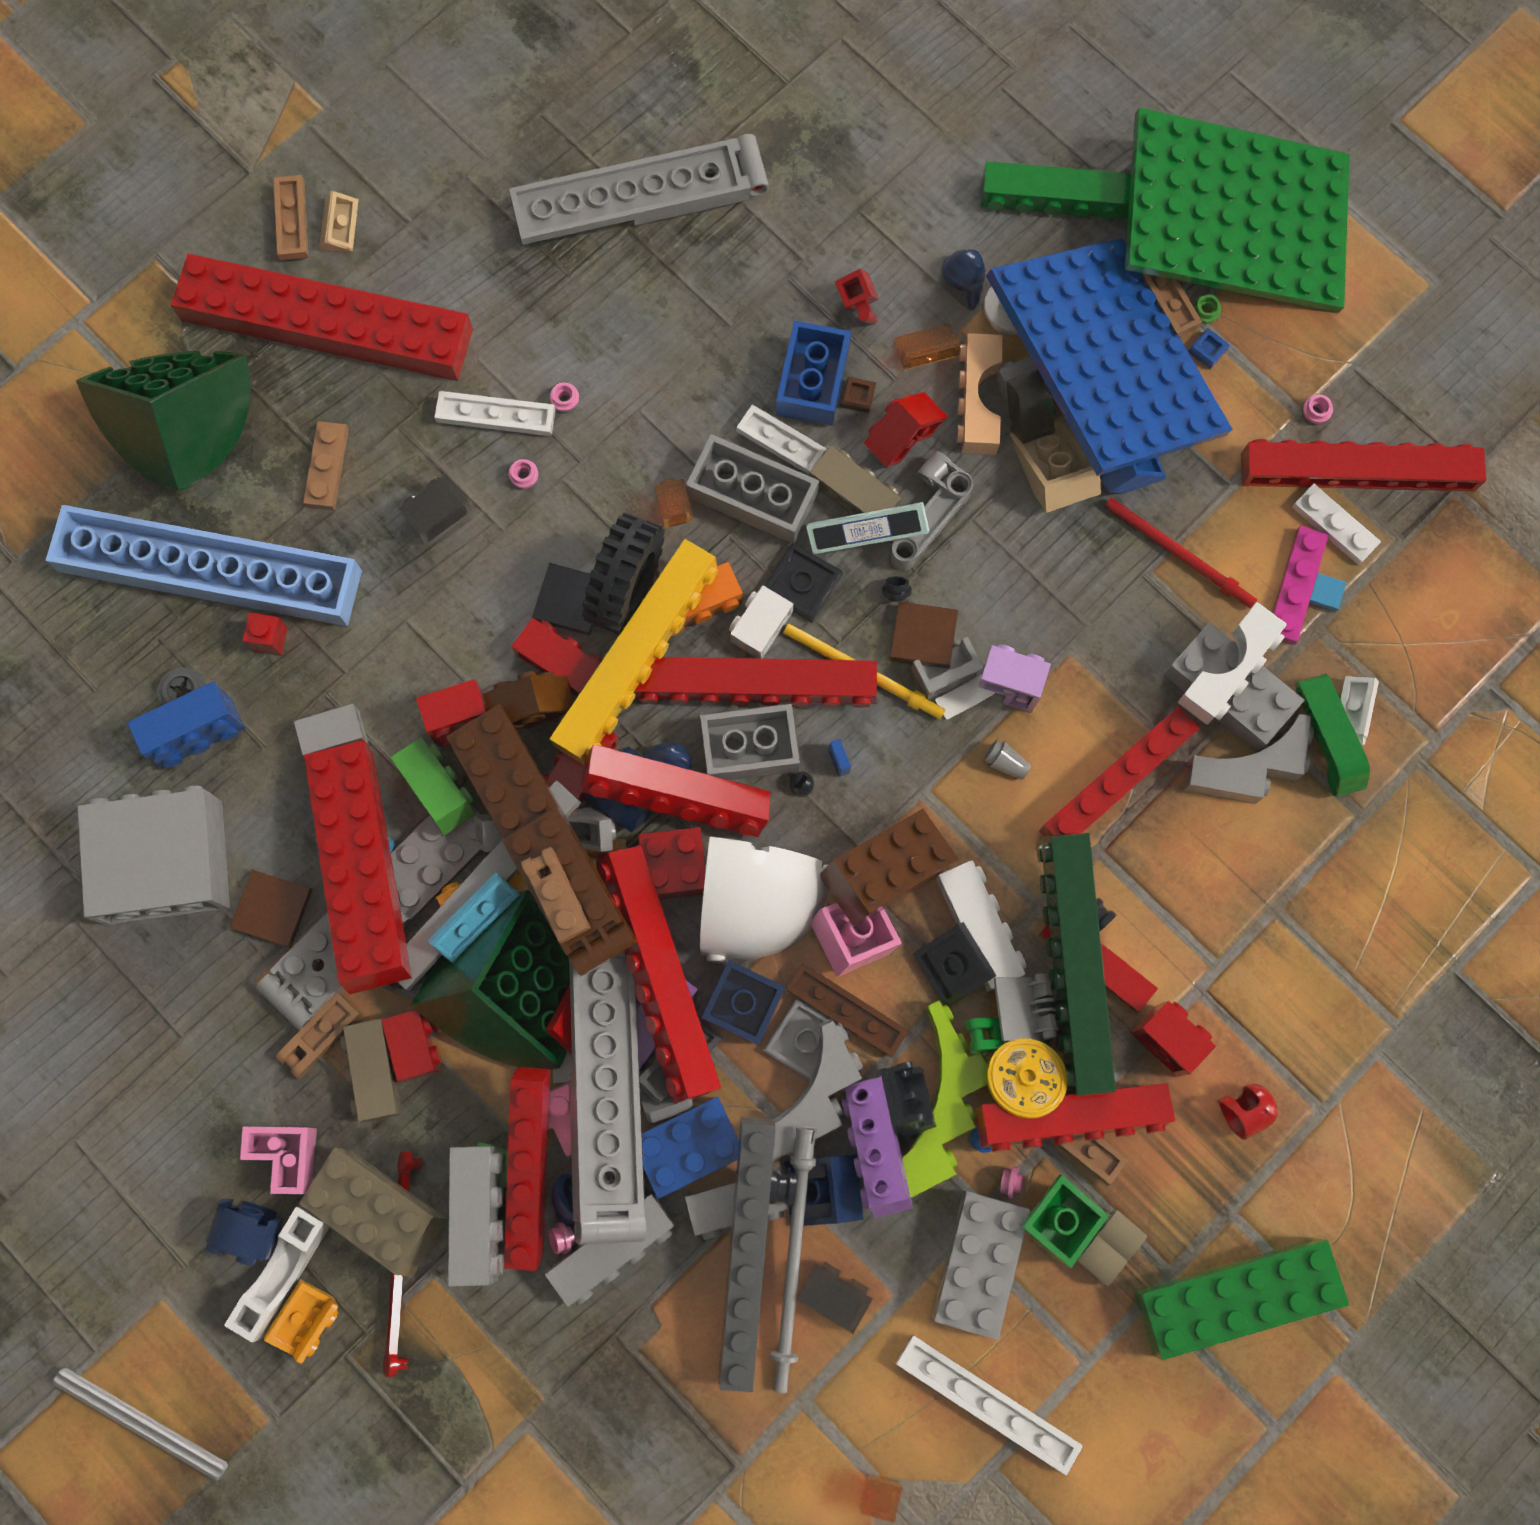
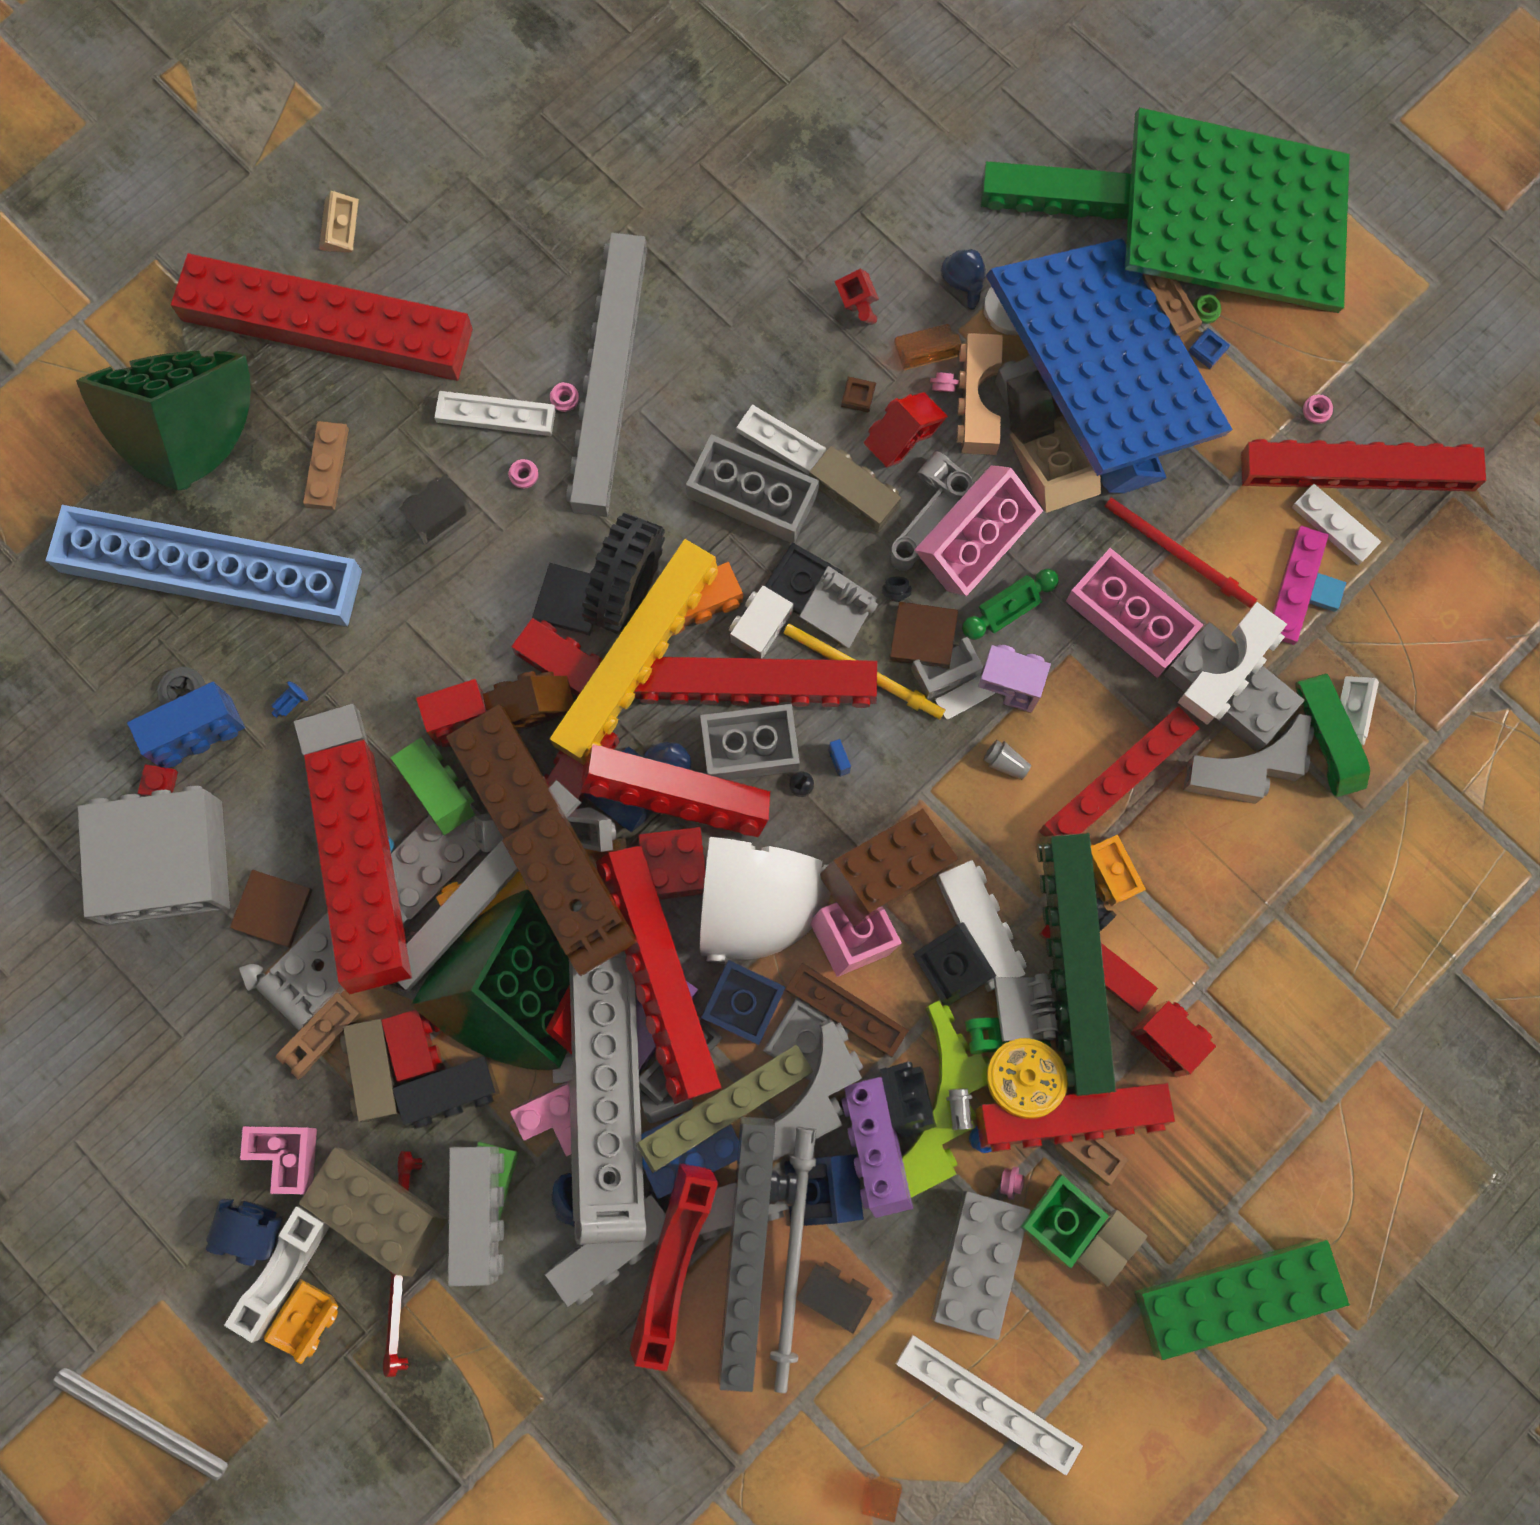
red brick [242,612,288,656] -> none
medium nougat plate [273,175,309,260] -> none
medium azure tile [428,872,520,963] -> none
red brick [504,1067,550,1271] -> none
light grey hinge [509,134,769,245] -> none
medium nougat plate [521,847,591,943] -> none
bright pink plate [548,1222,575,1255] -> none
clear orange brick [655,478,693,529] -> none
blue brick [776,320,851,426] -> none
tile [806,502,929,554] -> none
red helmet [1217,1084,1278,1140] -> none
none -> red plate [137,764,178,797]
none -> light grey hinge [239,964,265,991]
none -> blue piece [271,681,308,718]
none -> black brick [392,1056,500,1129]
none -> light grey brick [566,233,647,517]
none -> red arch [629,1163,718,1371]
none -> olive plate [636,1044,814,1173]
none -> light grey hinge [799,566,878,648]
none -> bright pink brick [914,465,1043,596]
none -> bright pink plate [930,372,959,392]
none -> light grey pin [946,1088,973,1130]
none -> green plate [962,569,1059,640]
none -> bright pink brick [1066,548,1203,678]
none -> light orange bracket [1091,834,1146,907]

